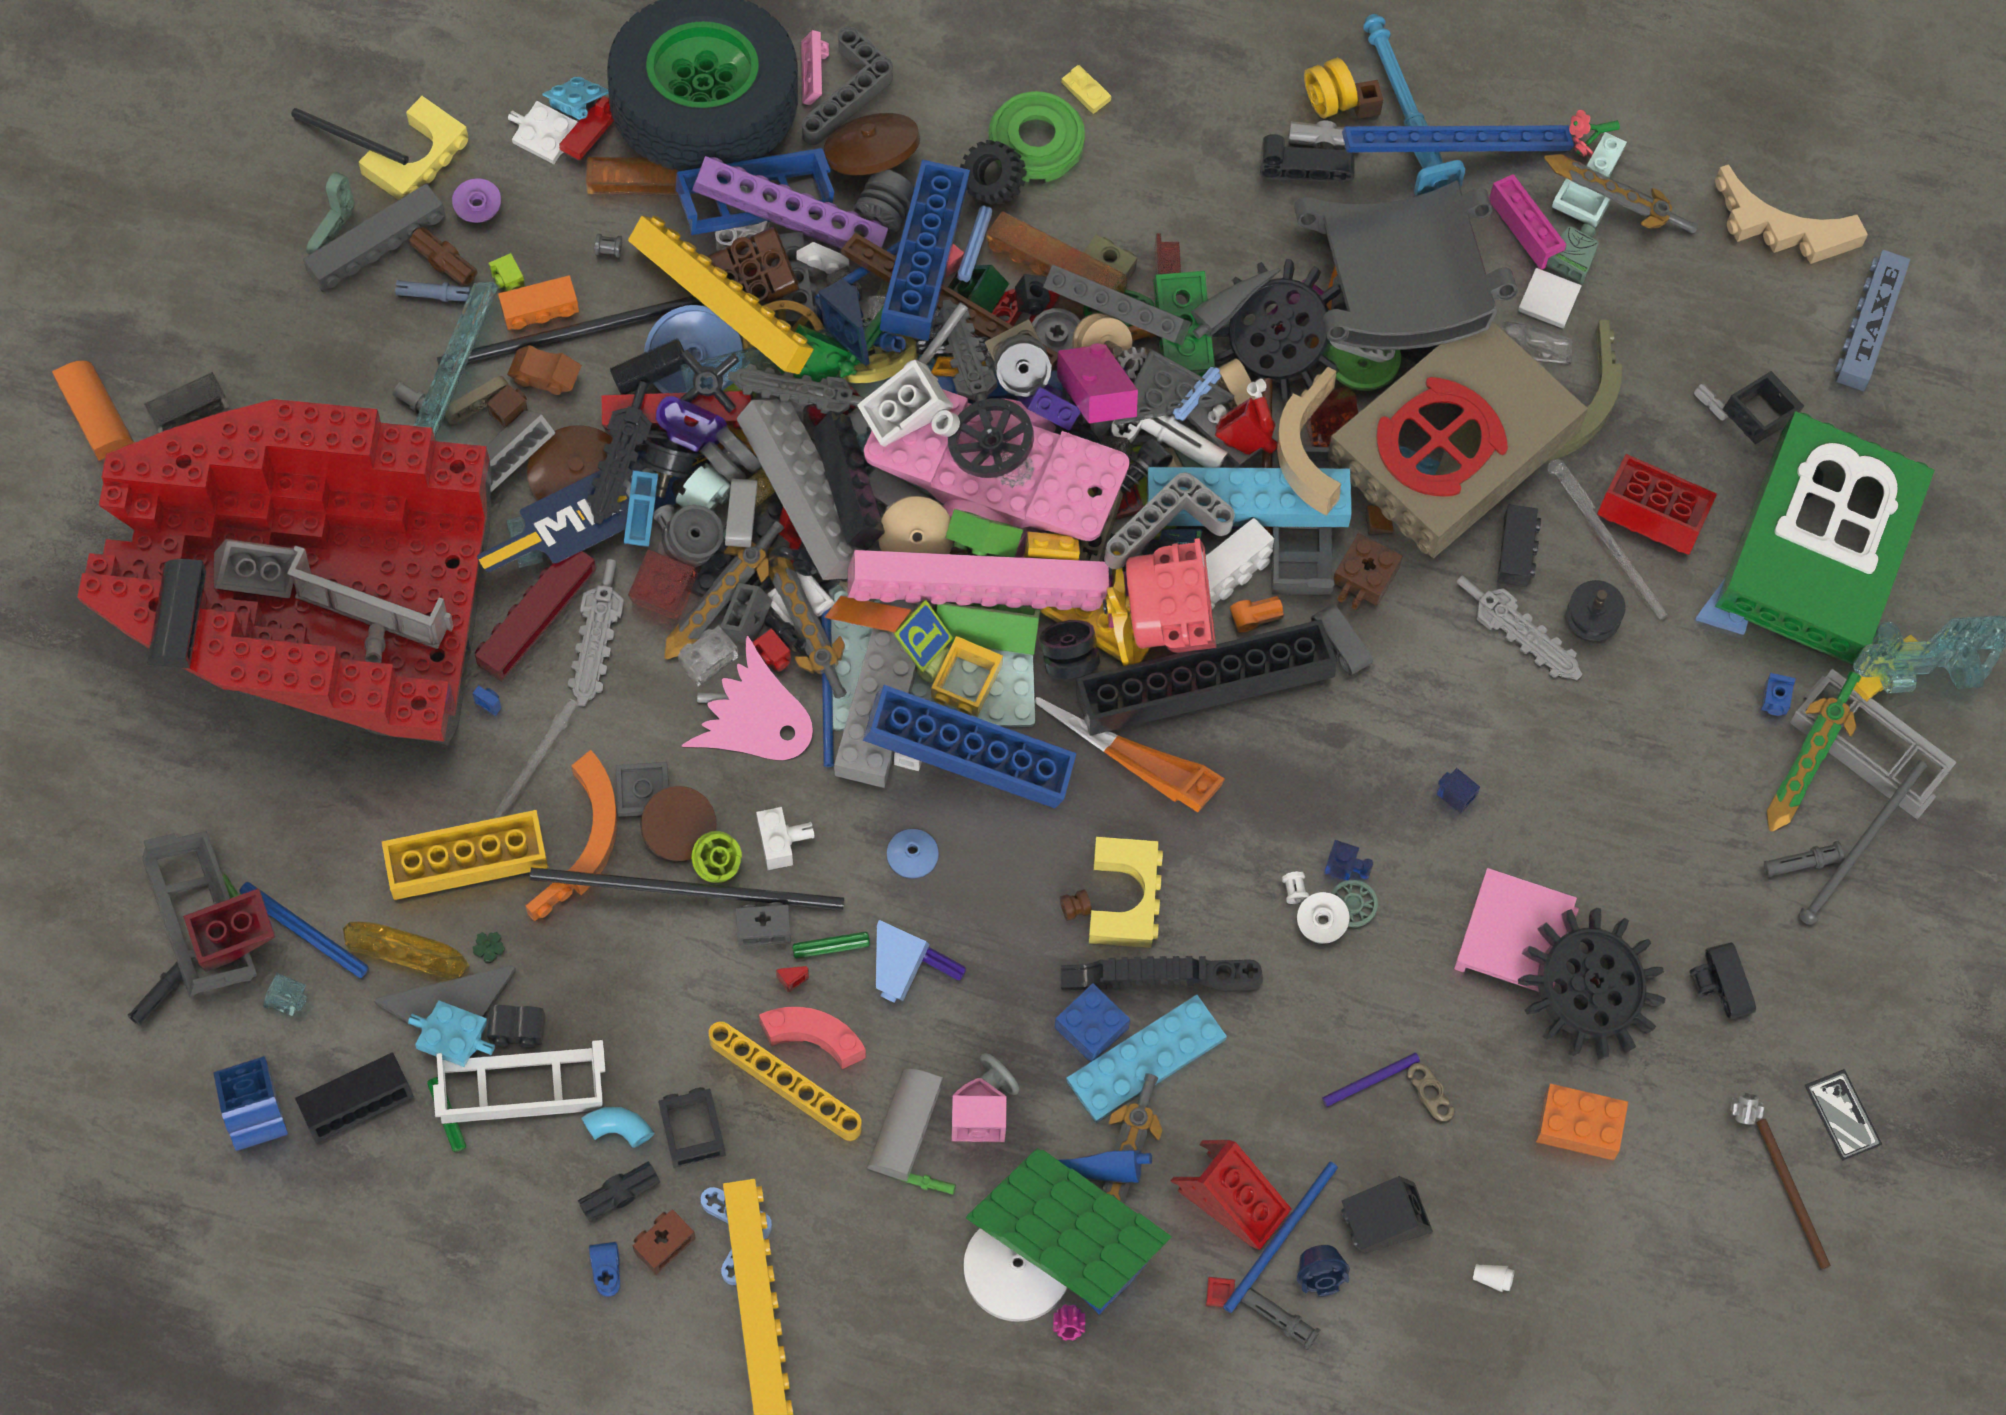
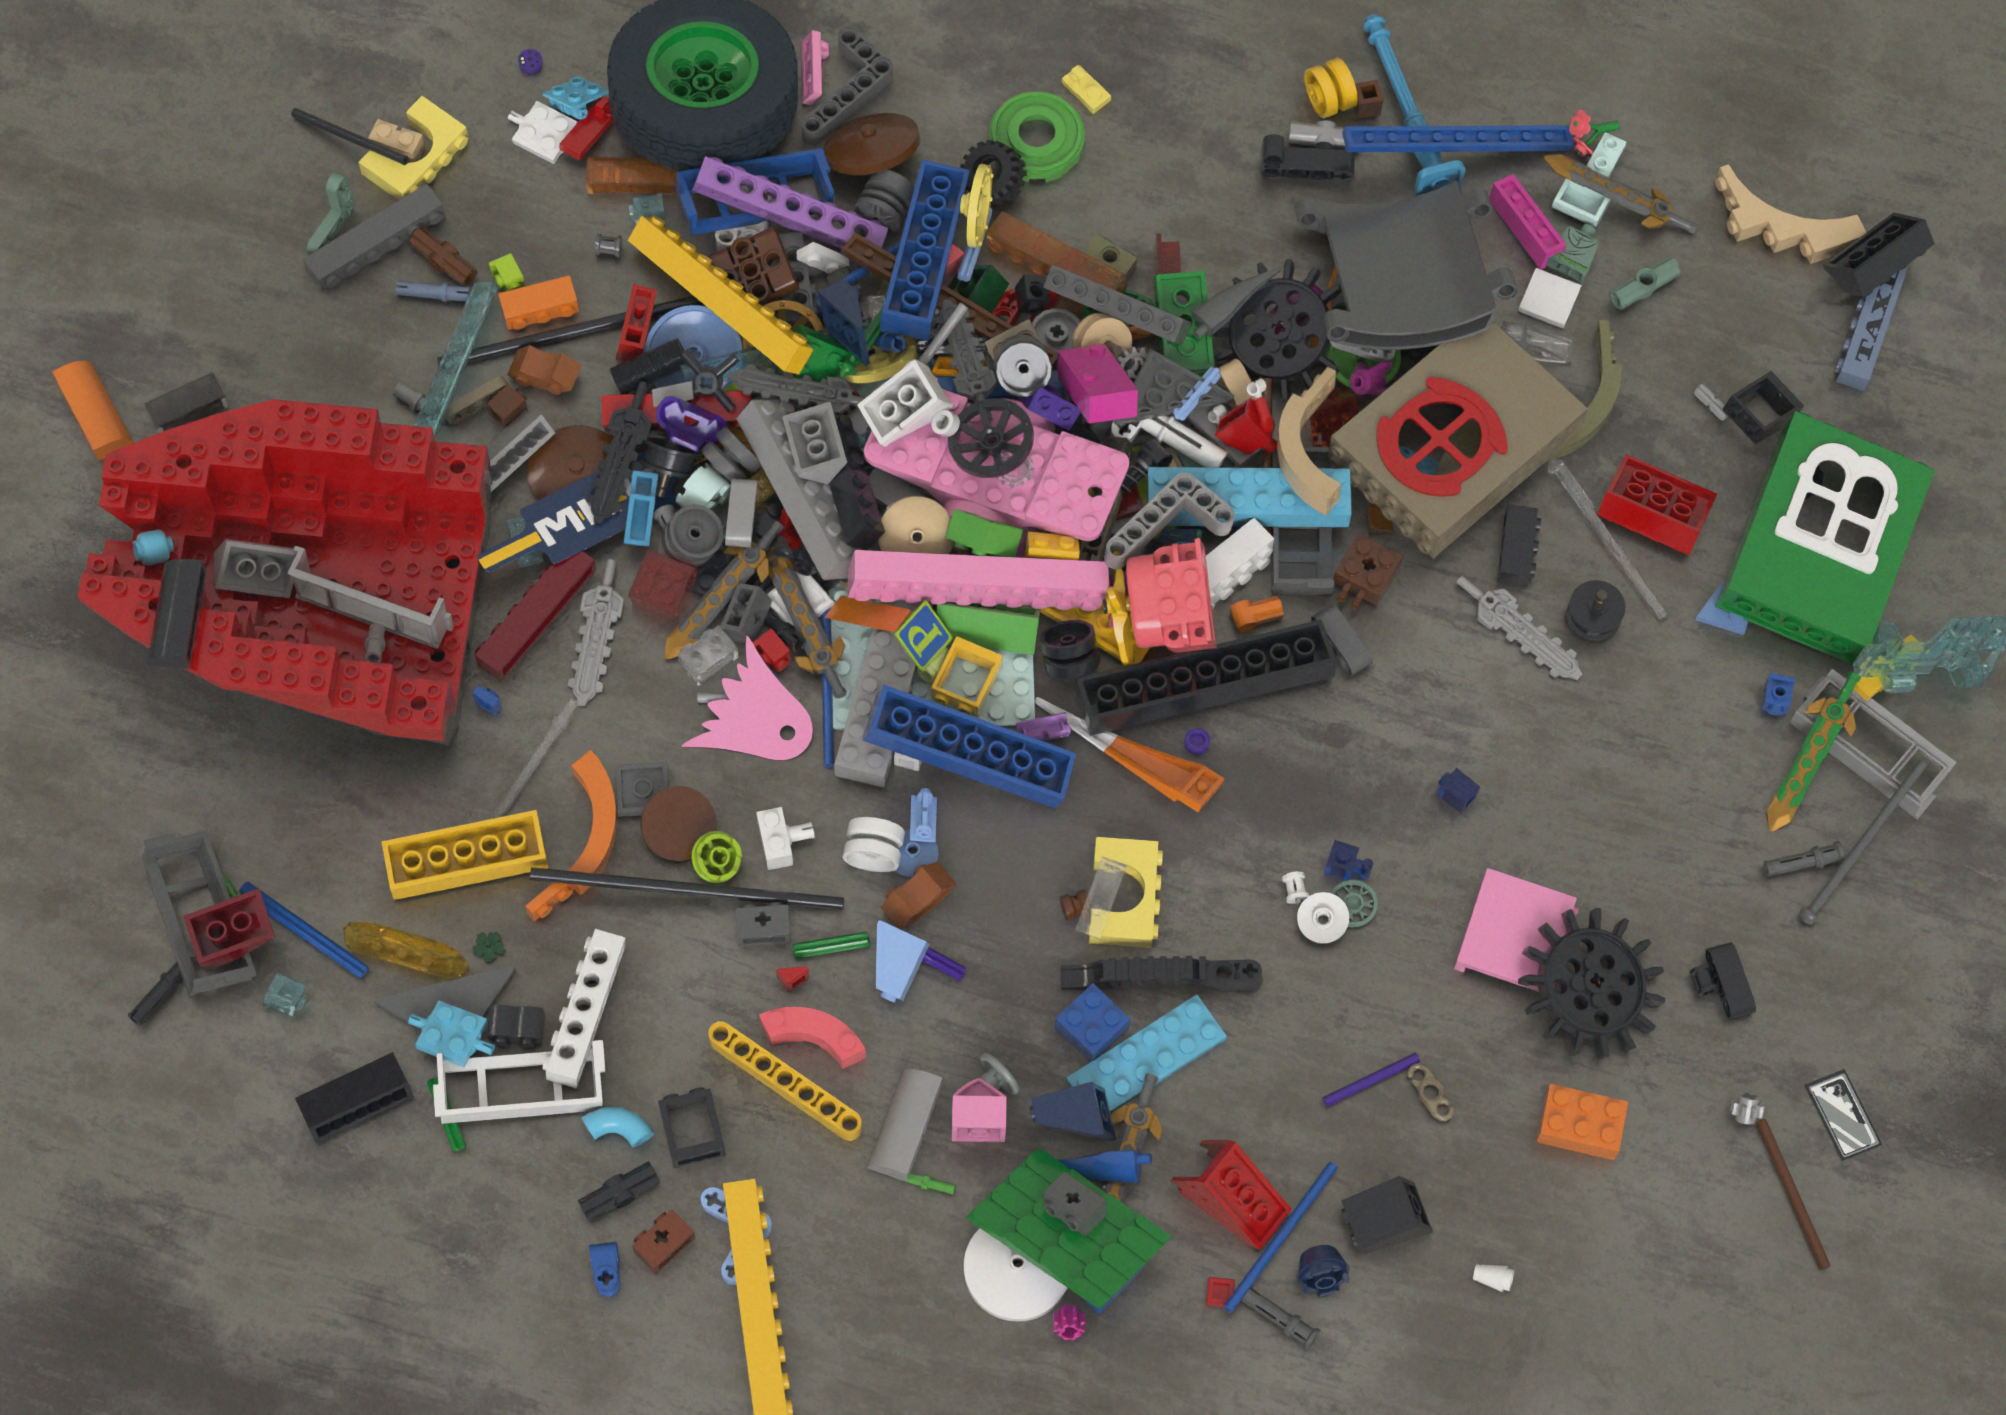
blue brick [213,1056,288,1151] -> none
medium lavender dish [452,178,501,223] -> none
none -> medium azure head [133,529,174,566]
none -> tan piece [368,119,426,163]
none -> dark purple tile [518,49,543,74]
none -> white brick [543,929,625,1089]
none -> red slope [616,284,657,362]
none -> clear light blue brick [629,193,665,226]
none -> light grey sticker [652,381,694,407]
none -> light grey slope [782,402,847,484]
none -> white wheel [842,817,905,872]
none -> dark orange brick [881,862,957,930]
none -> light blue hinge [910,788,937,843]
none -> light yellow wheel [960,164,994,248]
none -> medium lavender hinge [1016,712,1071,742]
none -> dark blue slope [1030,1082,1116,1141]
none -> dark grey brick [1043,1172,1106,1237]
none -> clear slope [1075,856,1127,939]
none -> dark purple tile [1184,728,1210,755]
none -> magenta brick [1350,361,1393,401]
none -> sand green piece [1609,256,1681,310]
none -> black slope [1823,212,1935,297]

